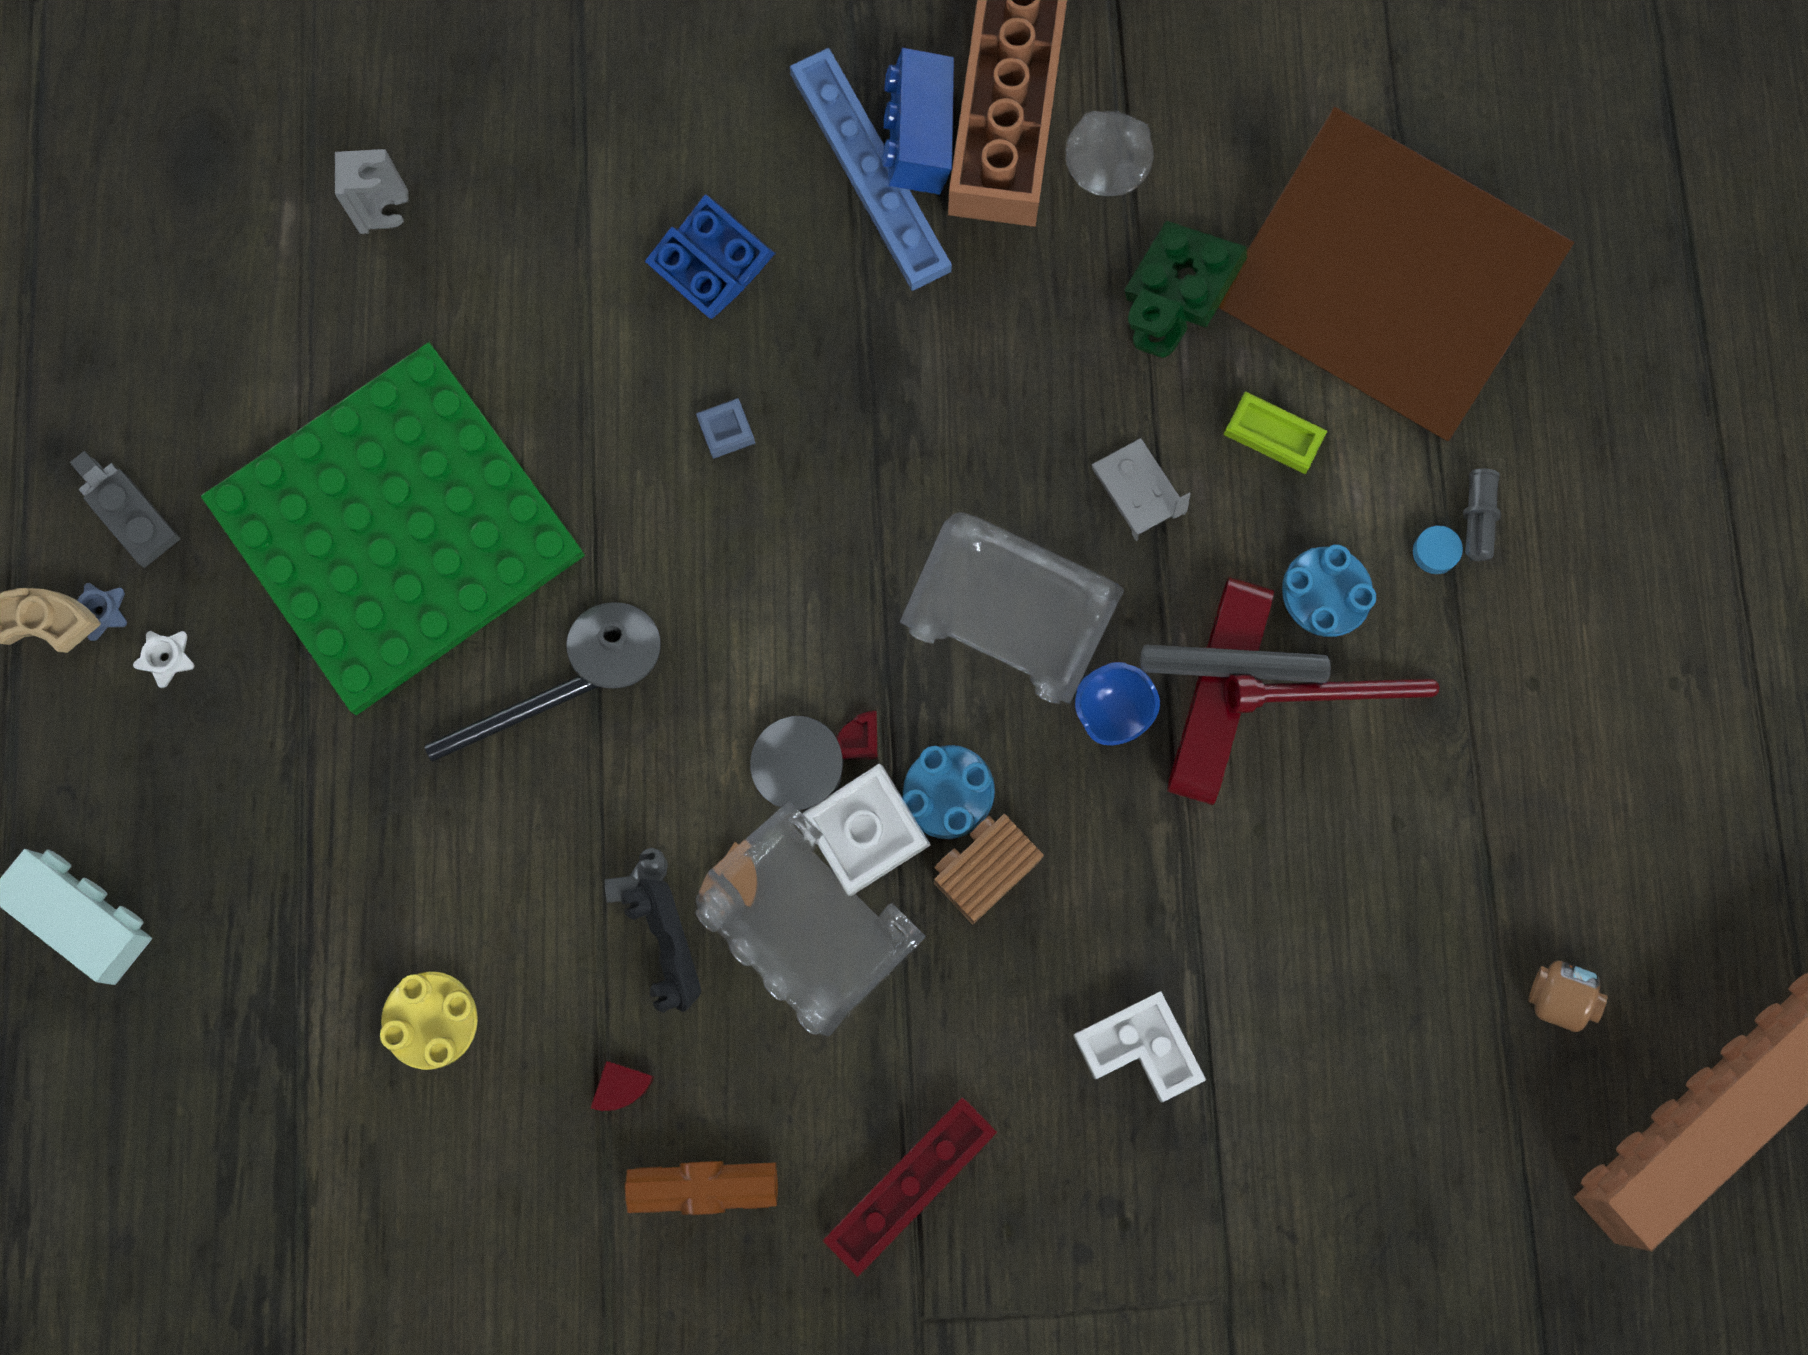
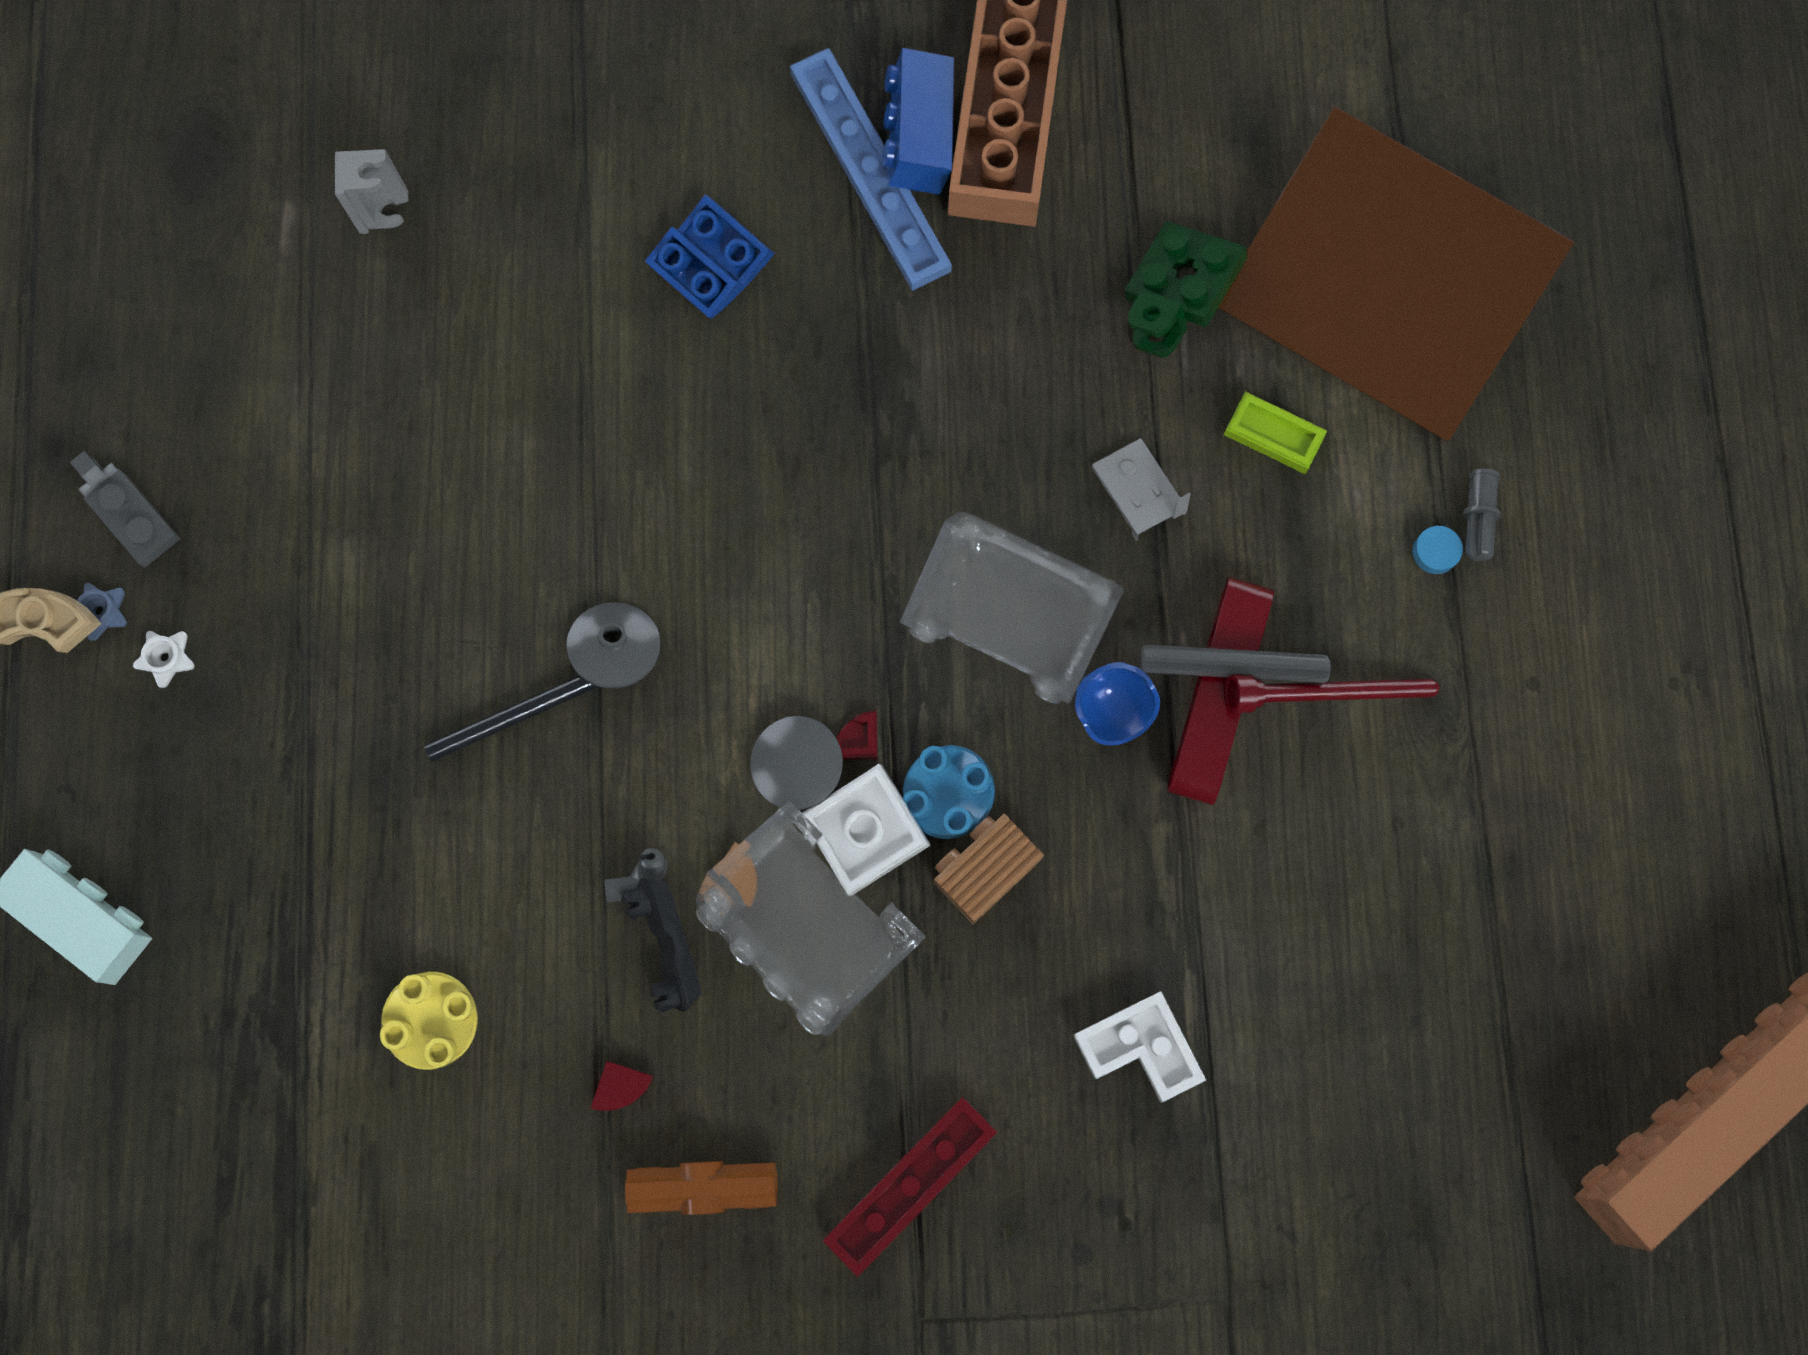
green plate [201,342,585,716] -> none
sand blue tile [696,398,755,459] -> none
clear dish [1065,111,1153,196] -> none
dark azure dish [1282,545,1376,637] -> none
medium nougat head [1528,960,1608,1032] -> none

